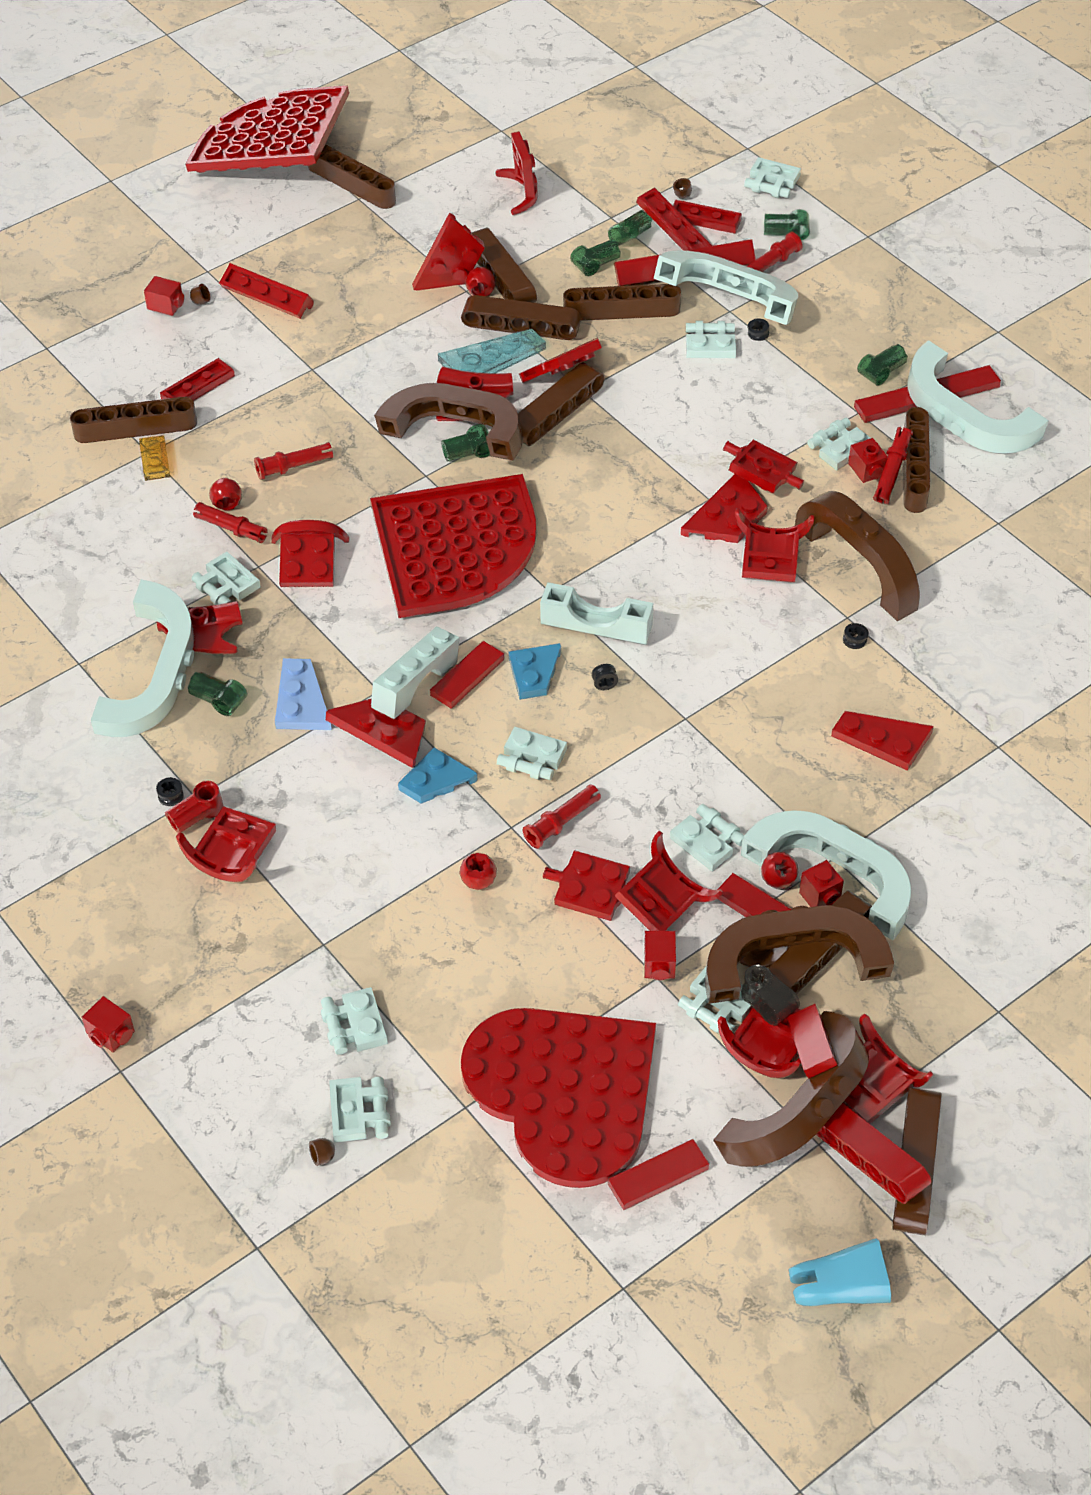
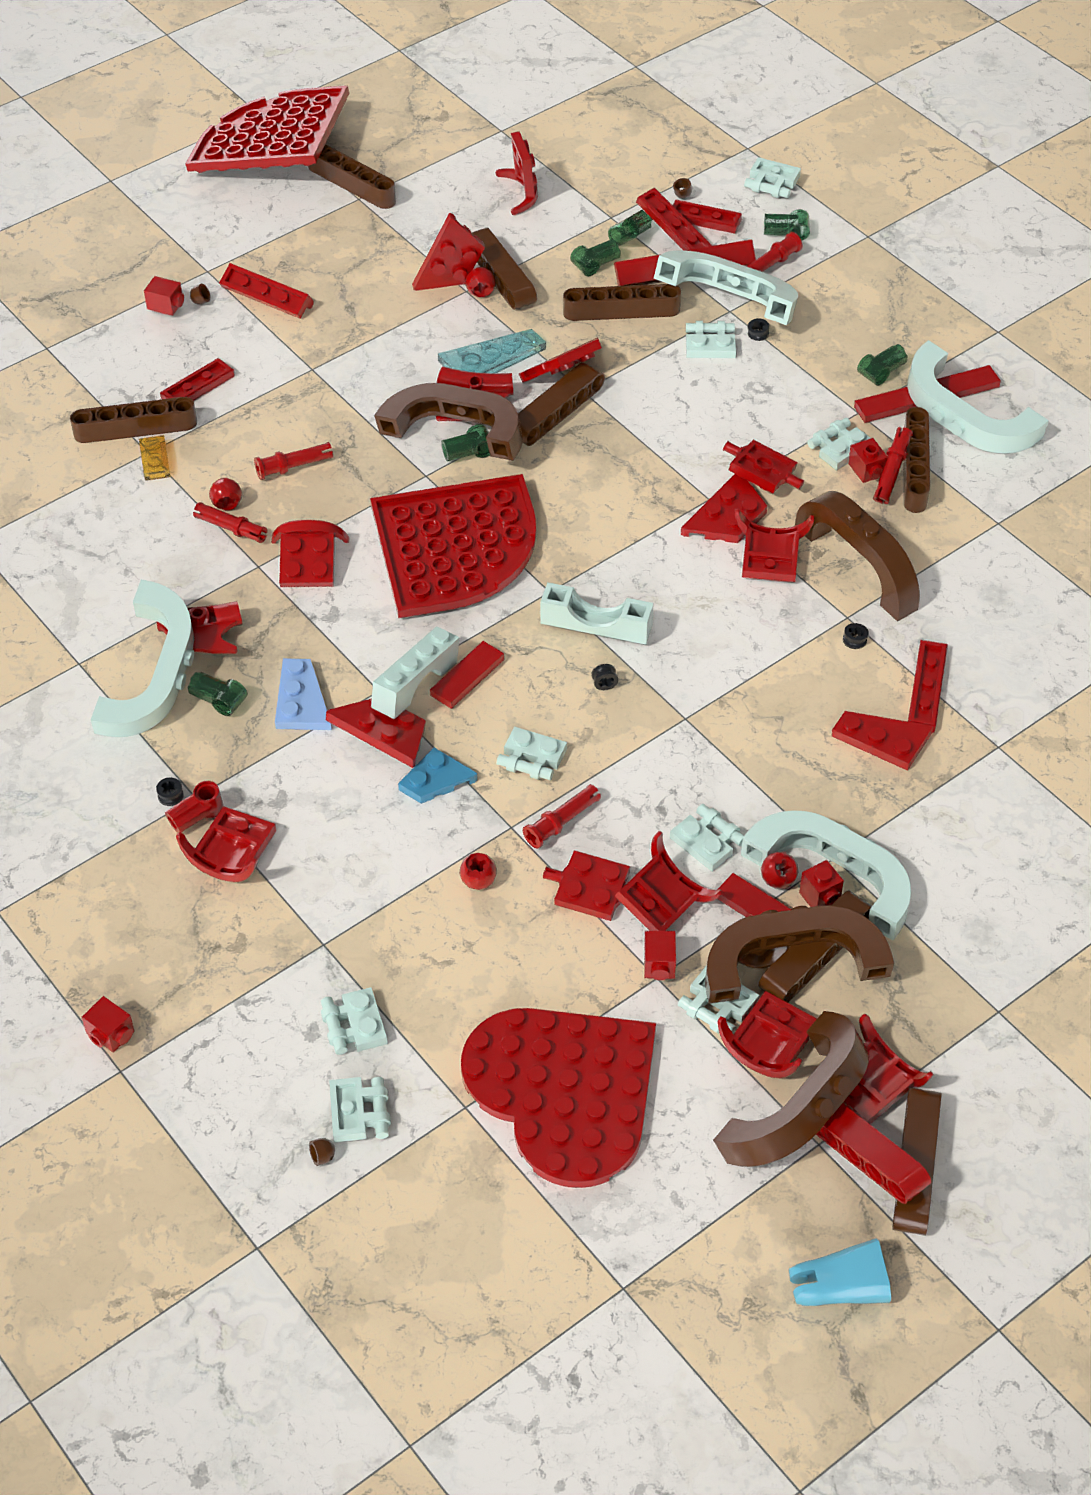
light aqua plate [192,552,261,605] -> none
reddish brown beam [461,295,582,340] -> none
dark azure wing [508,643,561,700] -> none
red tile [608,1139,709,1210] -> none
clear smoke piece [741,965,800,1026] -> none
tile [787,1004,837,1079] -> none
none -> red tile [908,640,948,733]

